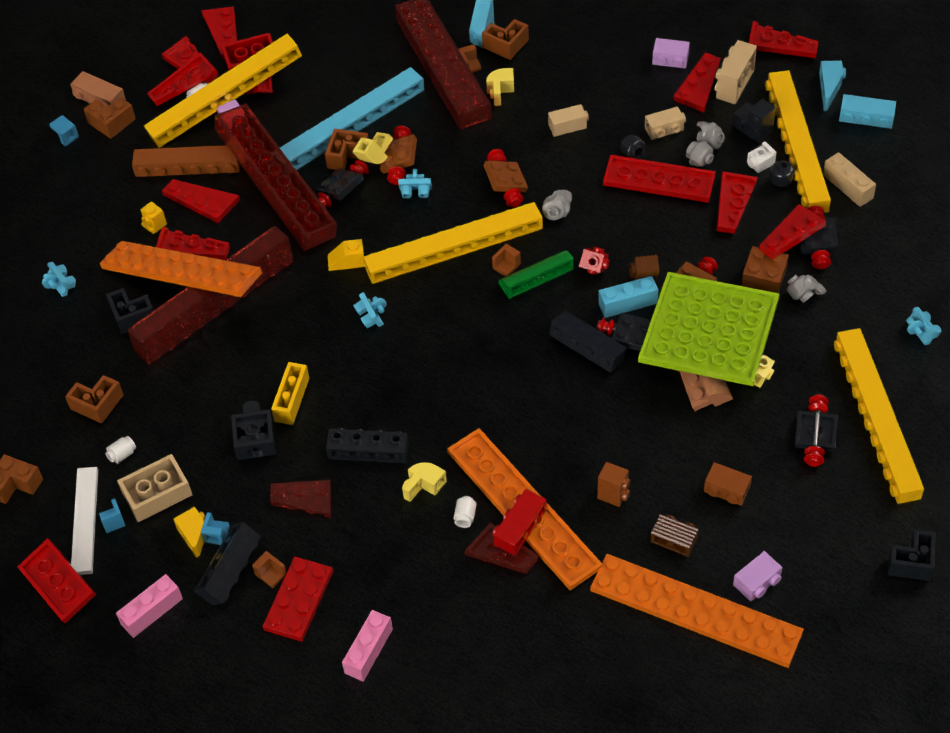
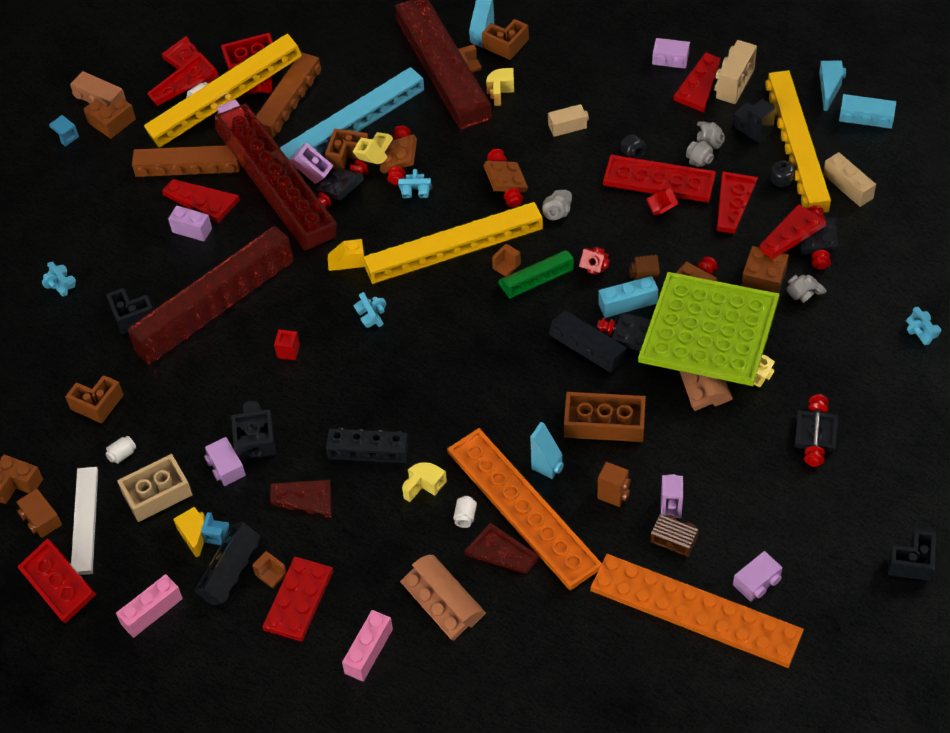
dark azure panel [99,499,126,533] -> none
orange plate [100,241,262,297] -> none
yellow brick [140,201,167,234] -> none
red wing [156,227,230,260] -> none
red wing [202,6,237,59] -> none
yellow brick [271,362,309,425] -> none
red brick [492,489,547,556] -> none
tan brick [645,106,686,140] -> none
dark orange brick [704,462,752,506] -> none
white brick [747,142,776,173] -> none
red wing [749,21,818,58] -> none
yellow brick [834,328,924,504] -> none
none -> dark orange brick [17,489,62,538]
none -> lavender brick [168,206,212,241]
none -> lavender brick [204,437,246,486]
none -> dark orange brick [253,52,321,138]
none -> red panel [274,330,300,360]
none -> lavender brick [289,142,333,184]
none -> nougat brick [400,555,486,641]
none -> medium azure slope [530,422,564,479]
none -> dark orange brick [564,392,646,442]
none -> red panel [646,188,679,215]
none -> lavender brick [661,474,683,518]

